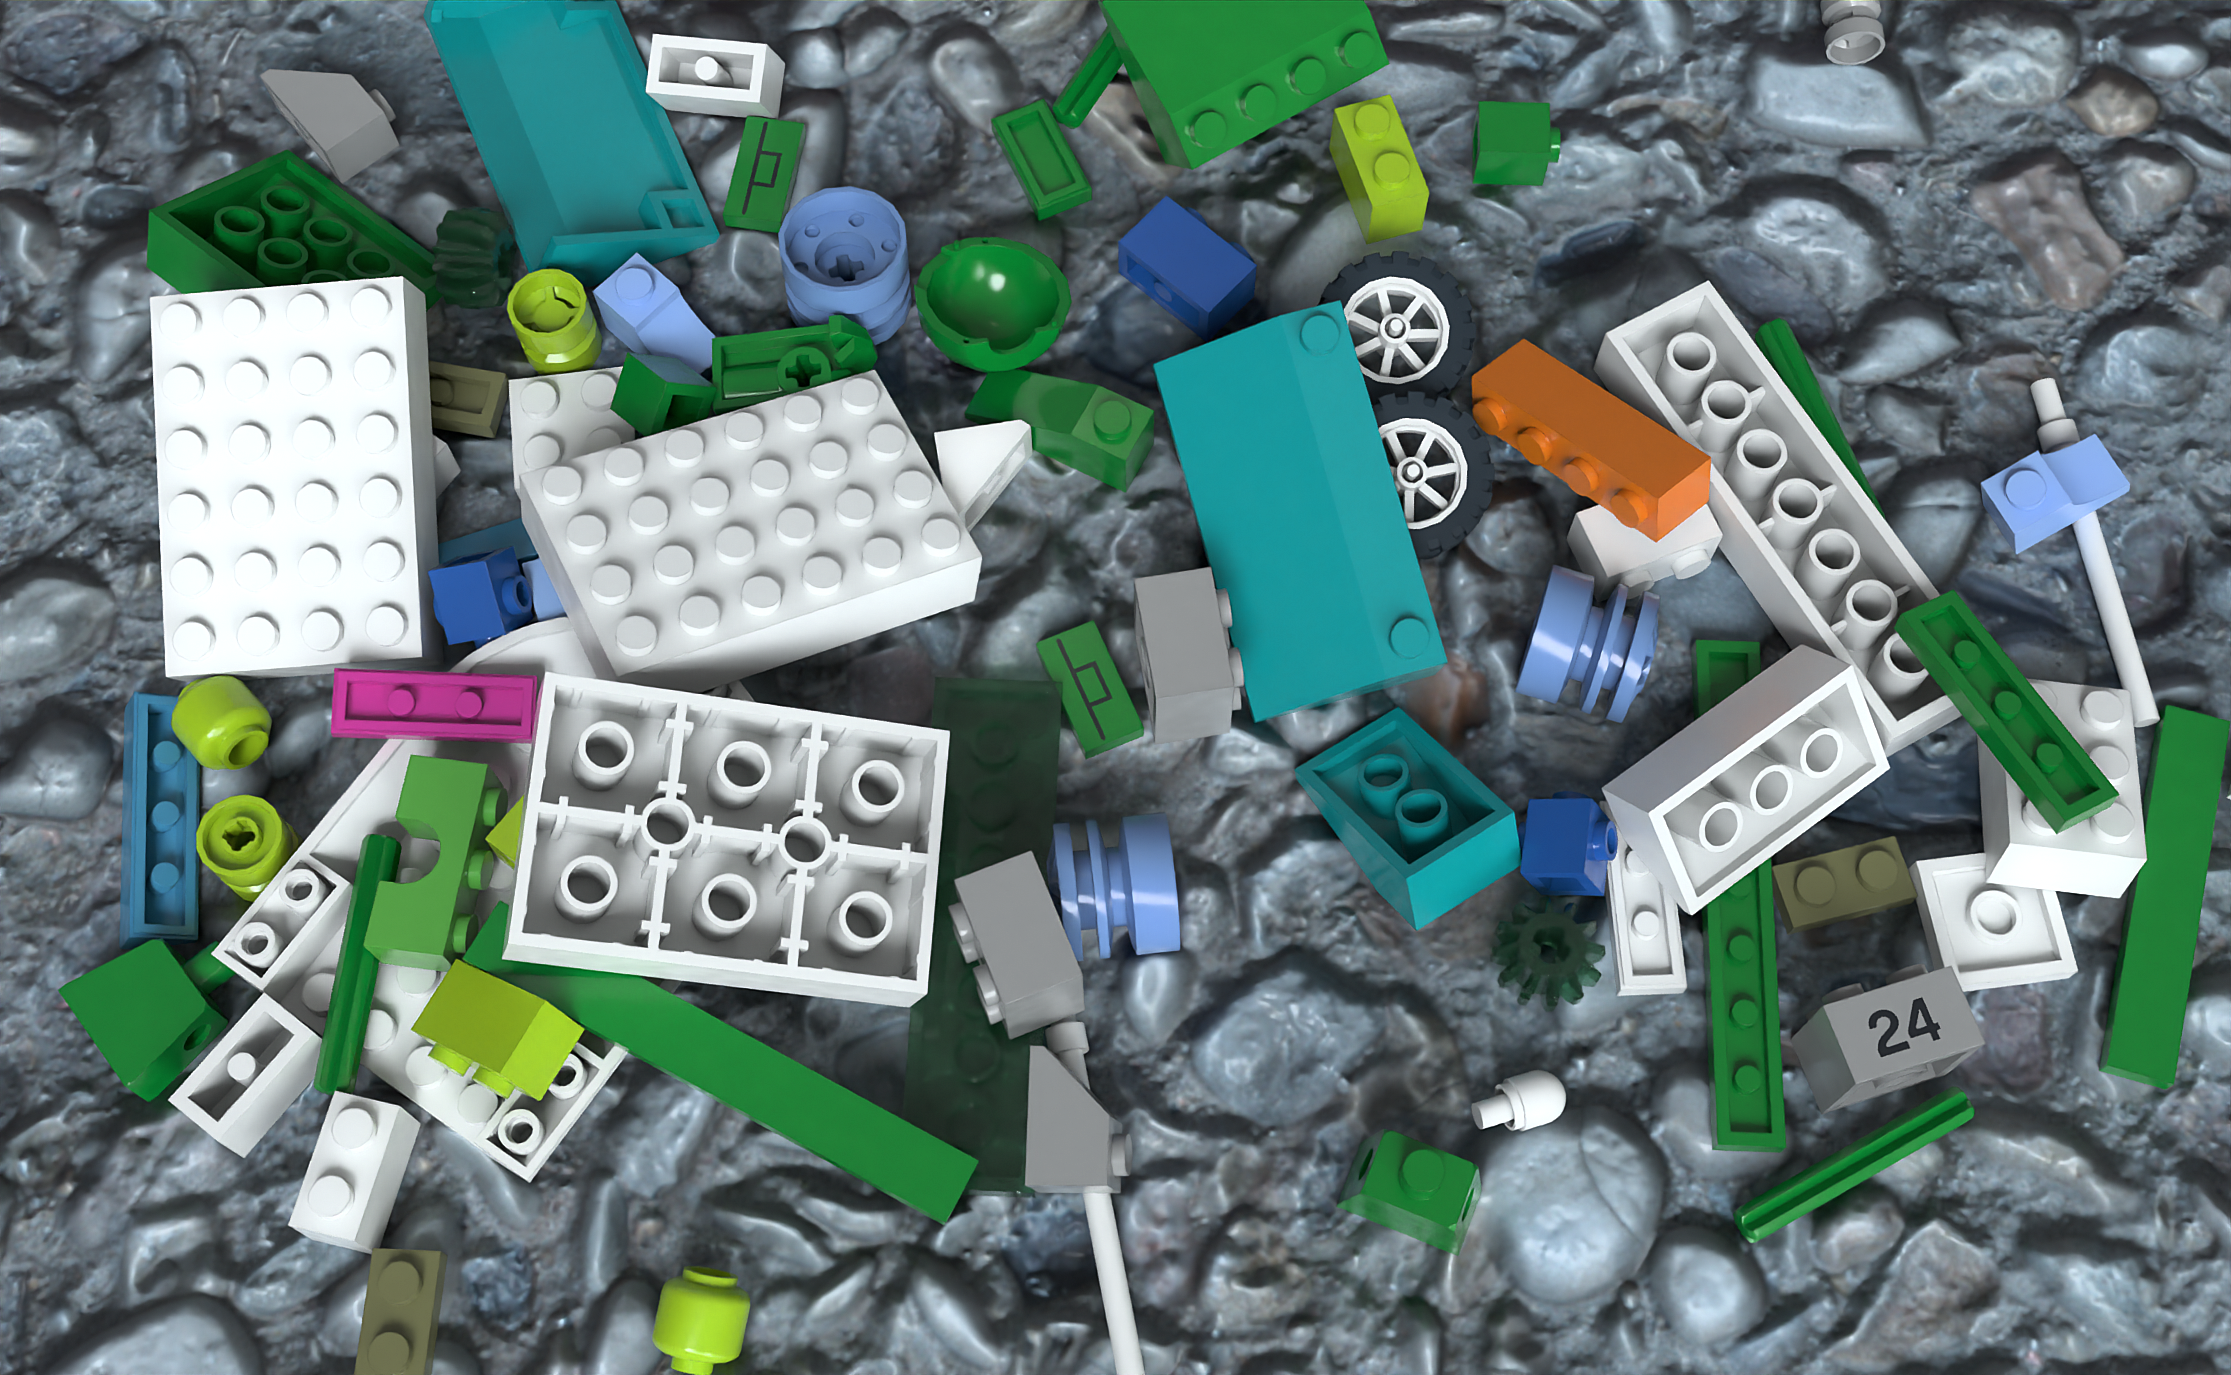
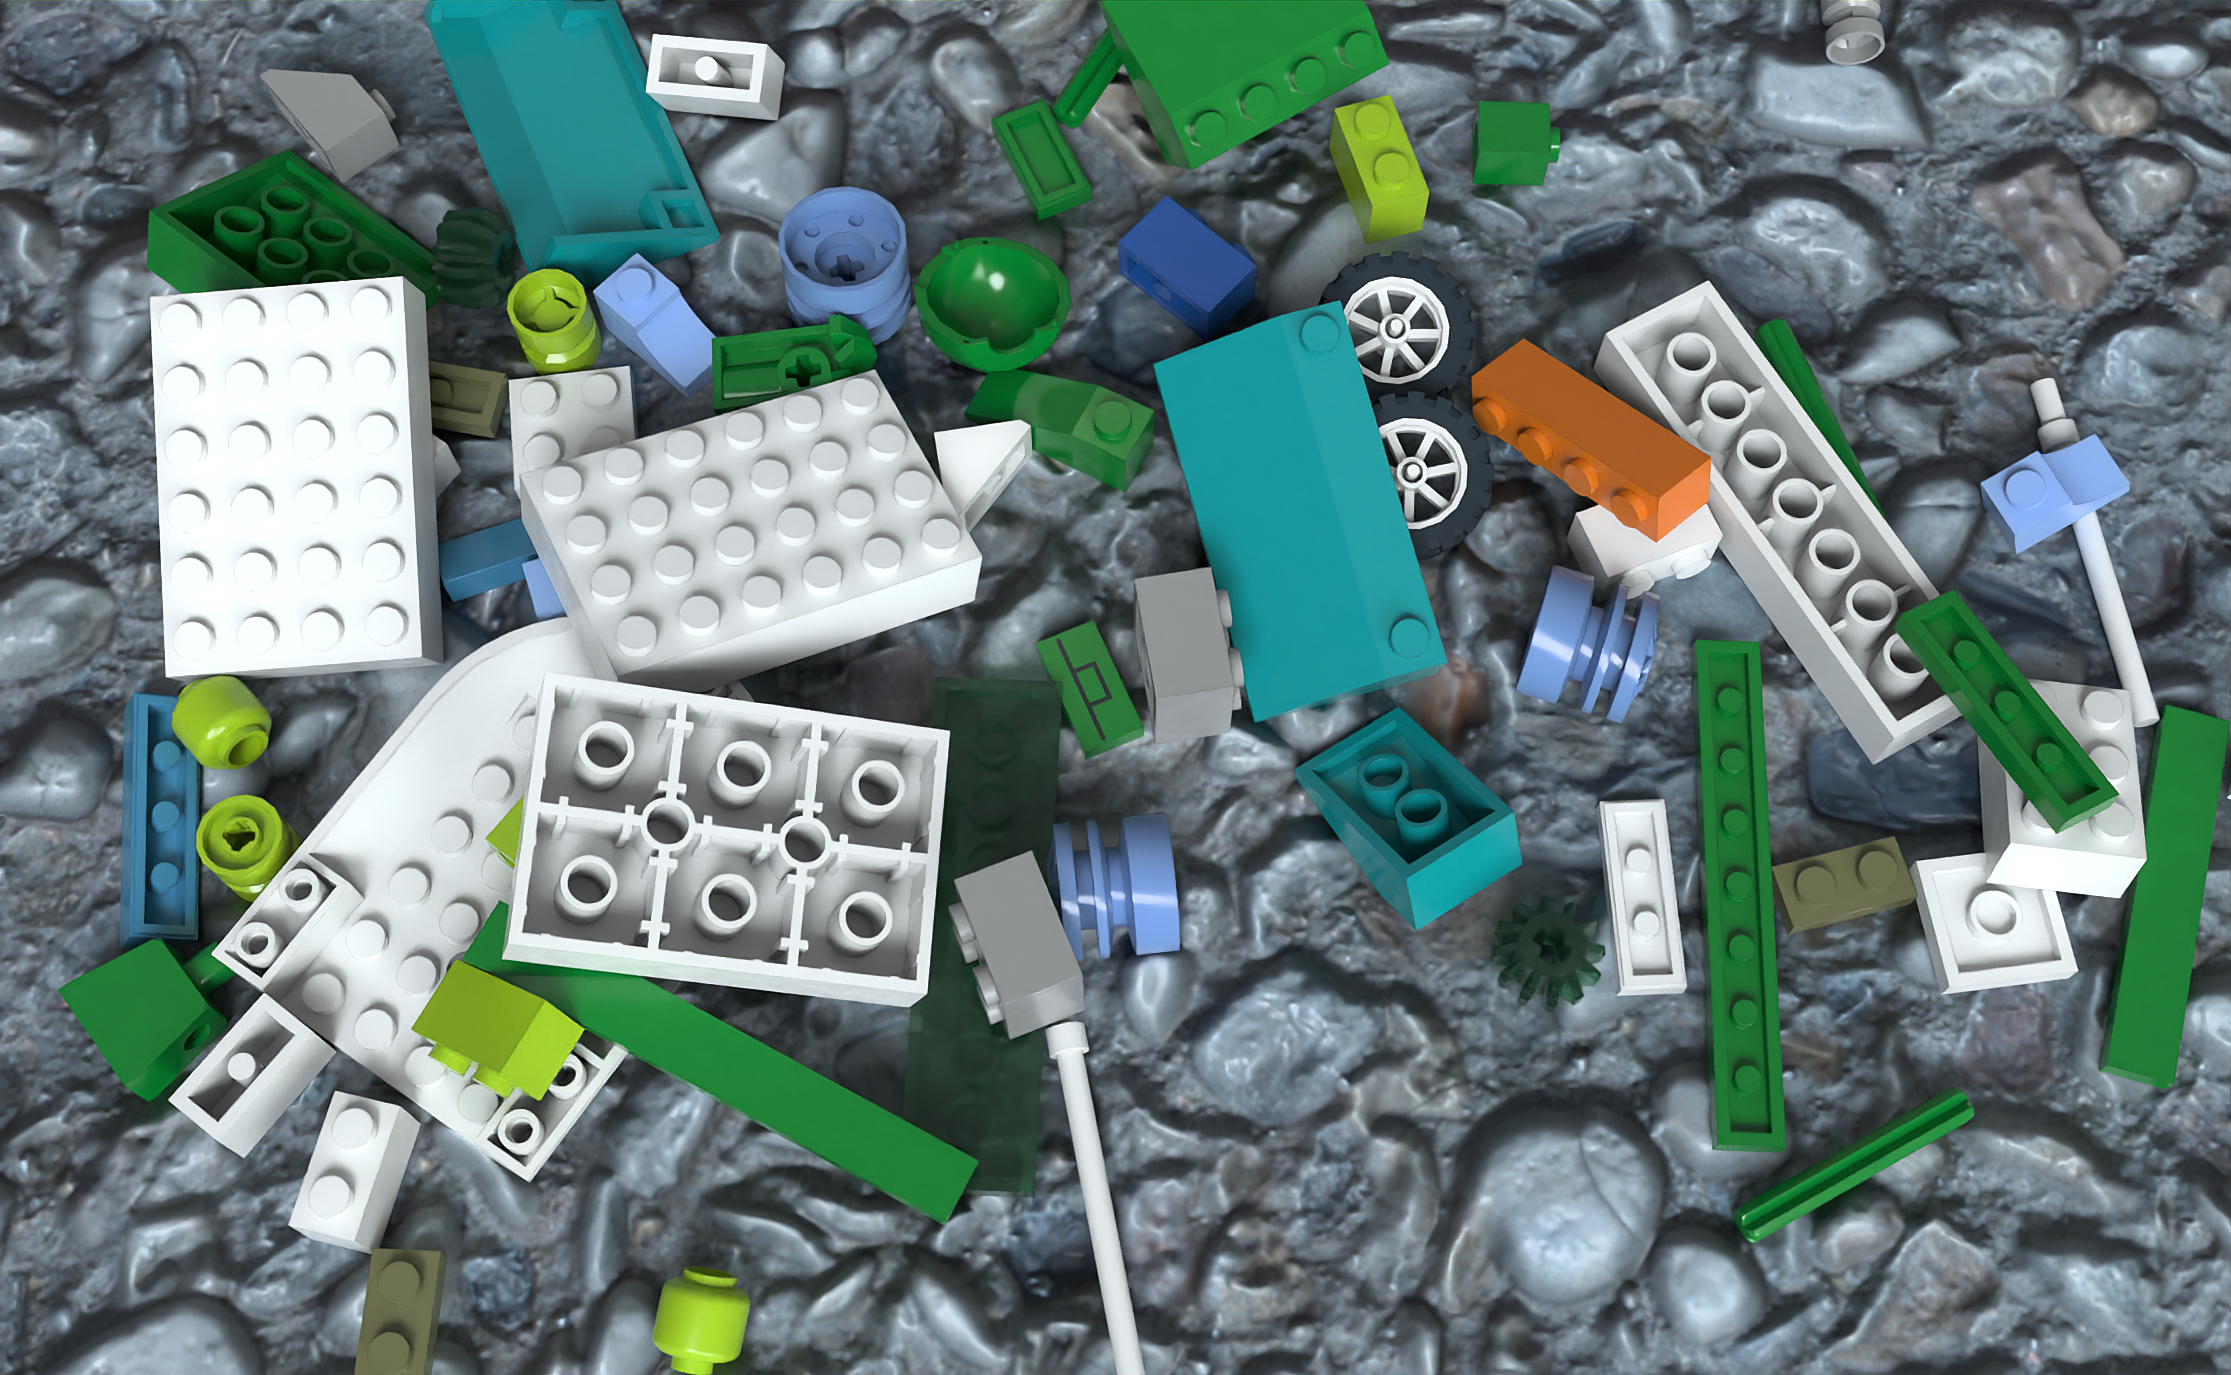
green axle [313,834,402,1096] -> none
dark pink tile [331,668,537,744] -> none
bright green arch [363,755,508,972] -> none
blue brick [428,546,533,649] -> none
green brick [610,352,717,437] -> none
green tile [723,116,806,233] -> none
light grey slope [1025,1046,1132,1193] -> none
green torso [1336,1129,1482,1256] -> none
white cylinder [1471,1070,1566,1131] -> none
blue brick [1517,791,1618,896] -> none
white slope [1602,644,1890,915] -> none
light grey brick [1791,964,1985,1115] -> none

